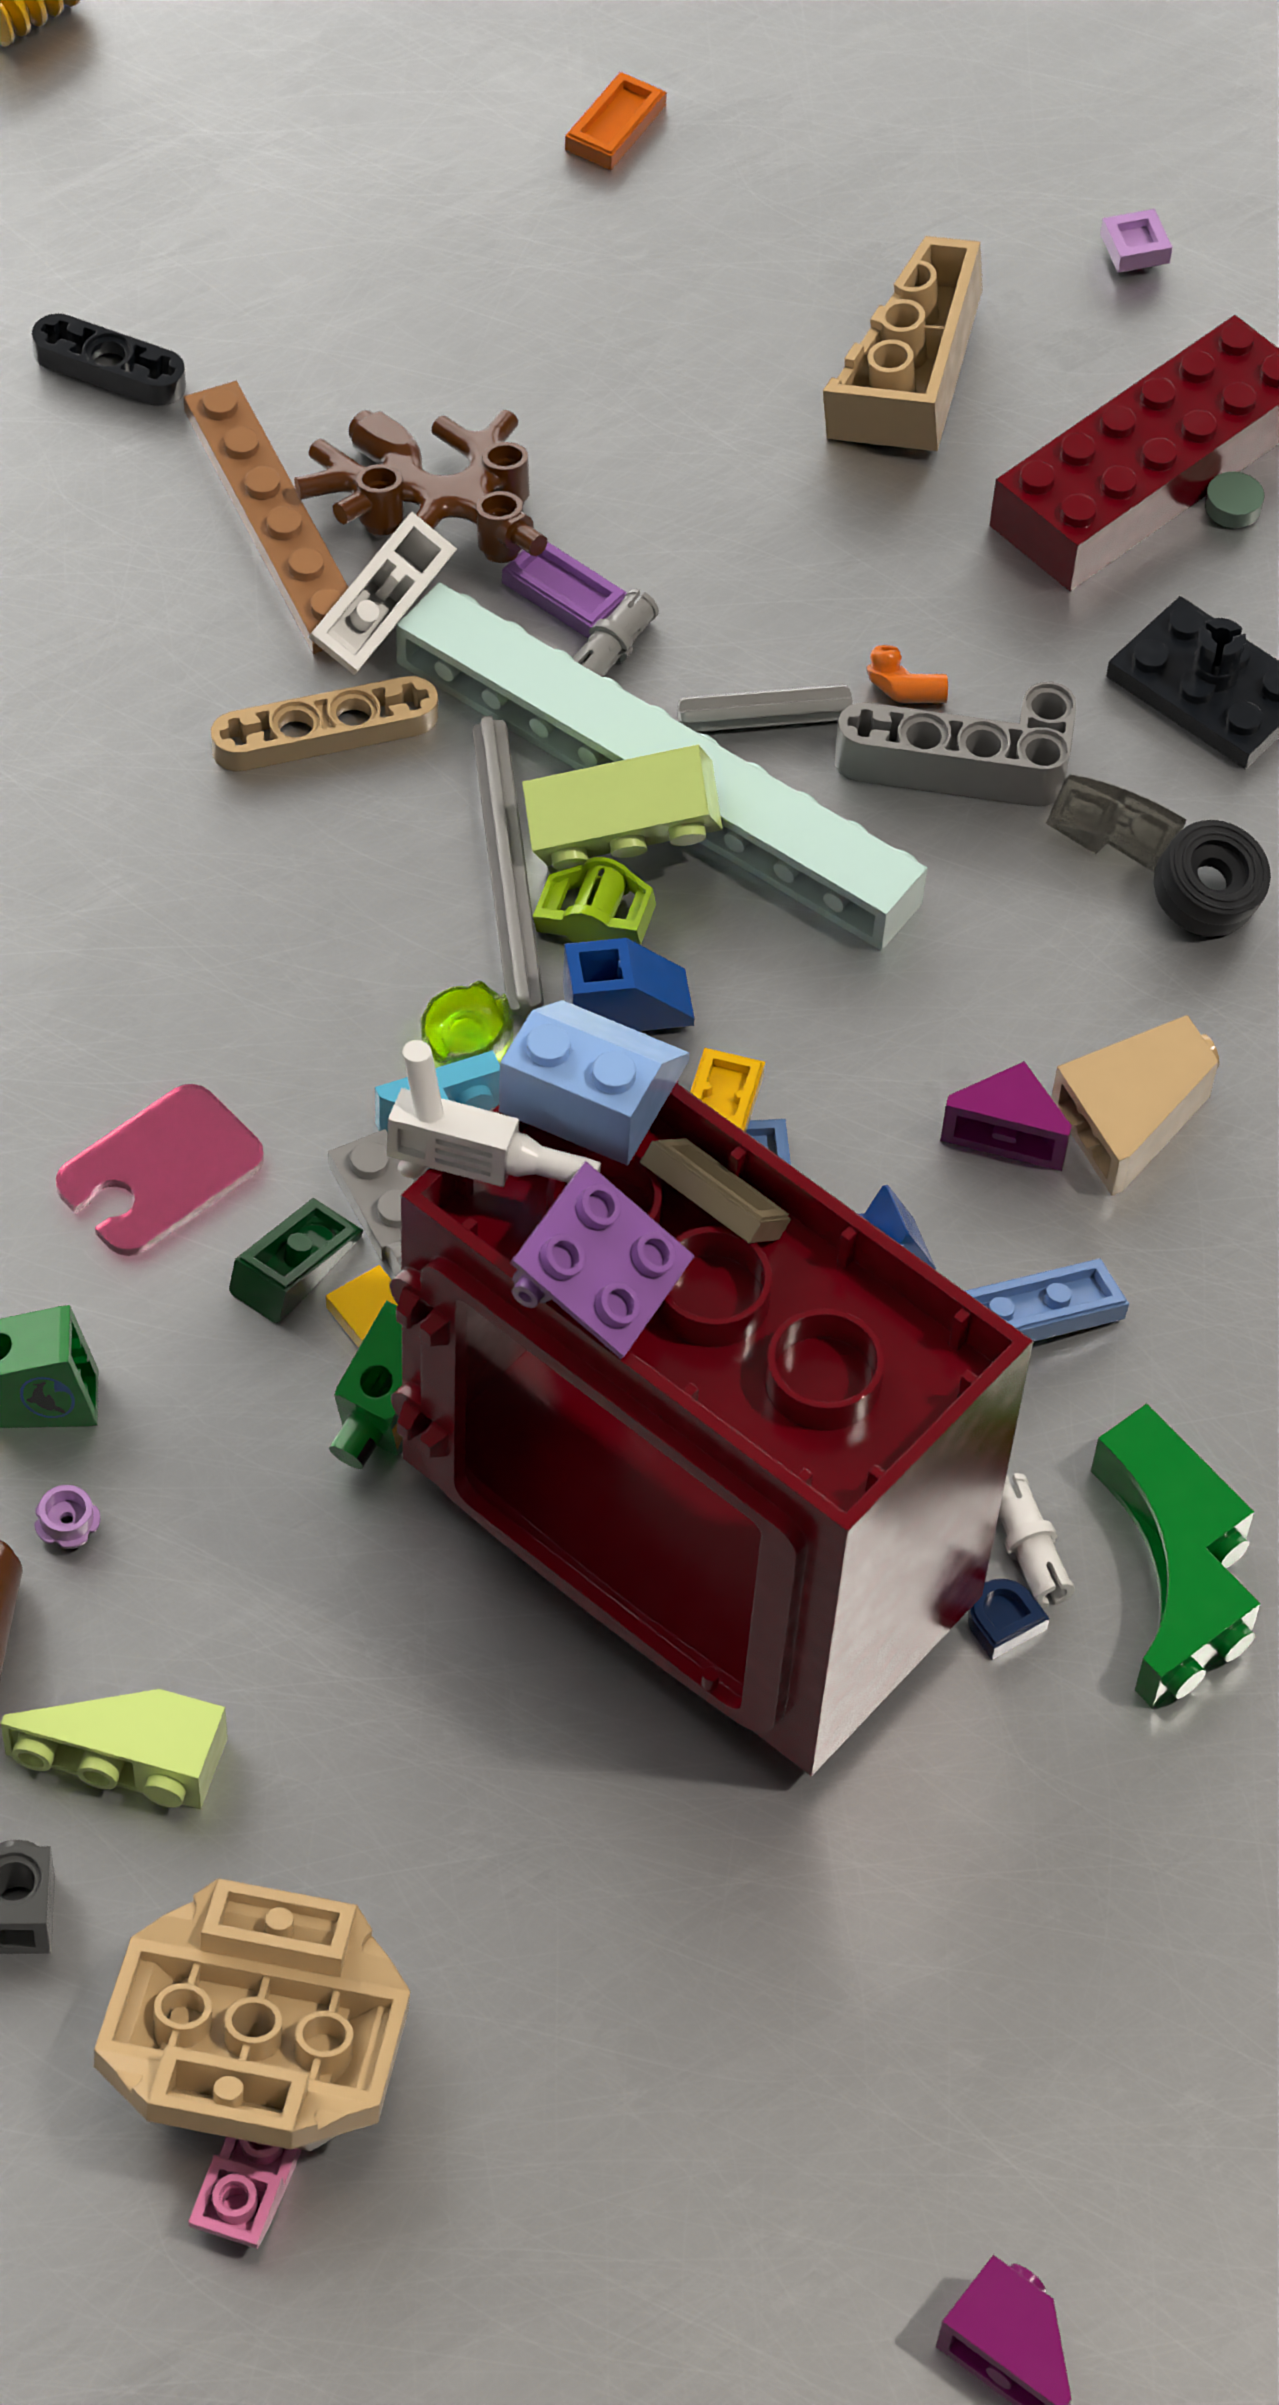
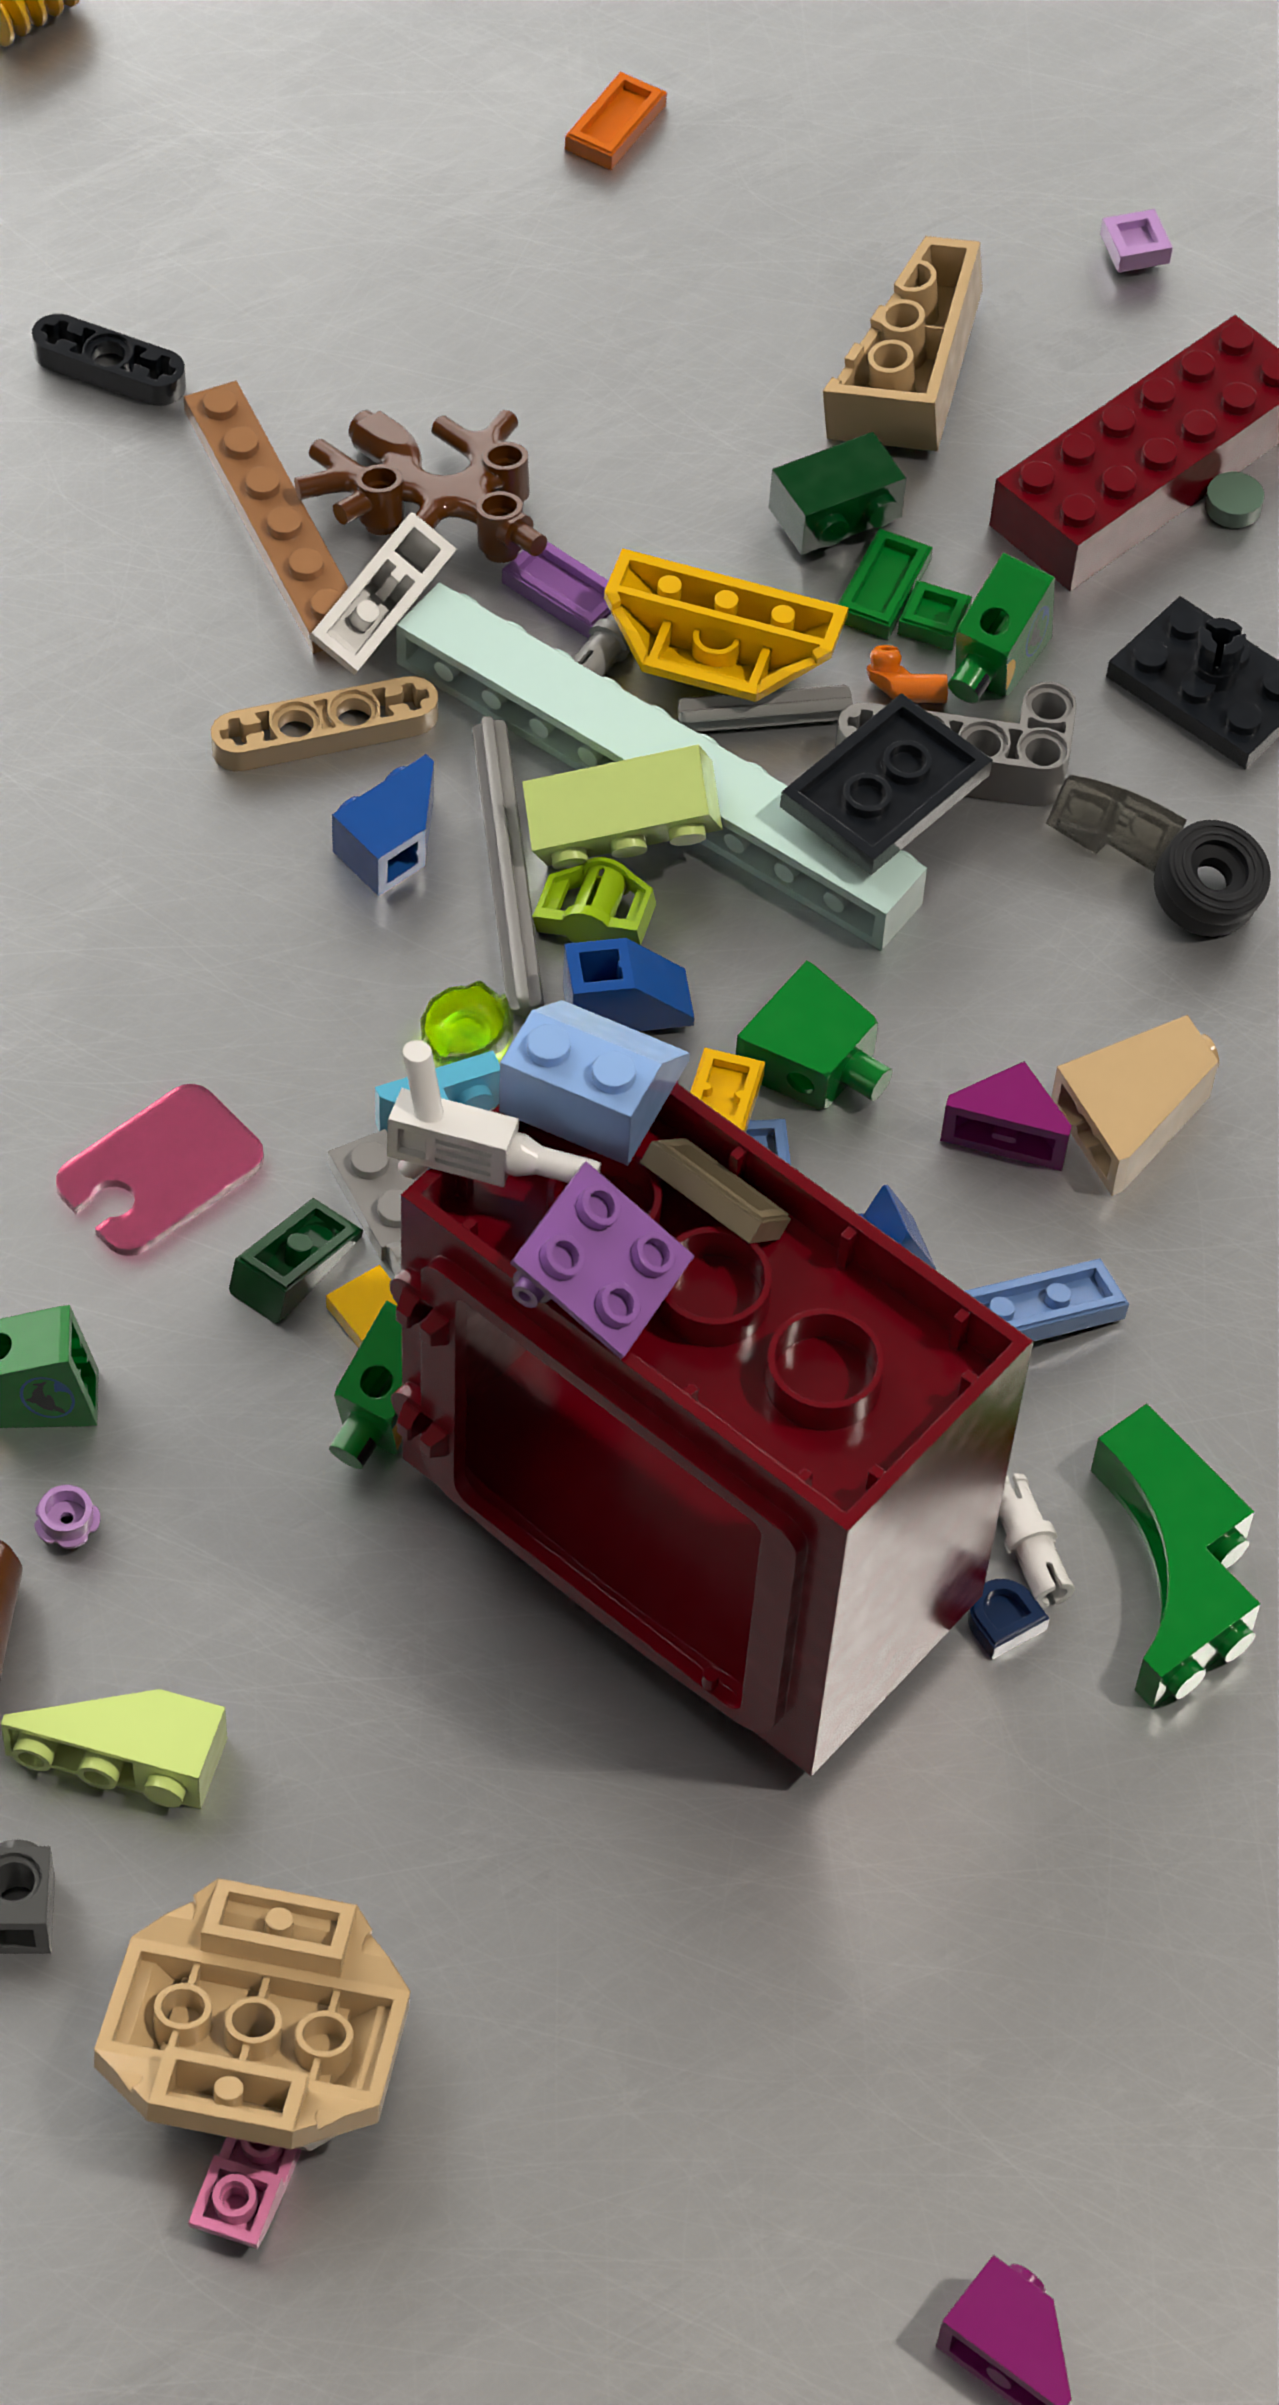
none -> blue slope [332,754,434,897]
none -> yellow wedge [604,548,848,702]
none -> green torso [735,960,893,1110]
none -> dark green brick [768,432,907,555]
none -> black plate [780,693,993,875]
none -> green tile [838,528,933,640]
none -> green tile [897,580,972,651]
none -> green torso [948,552,1055,703]

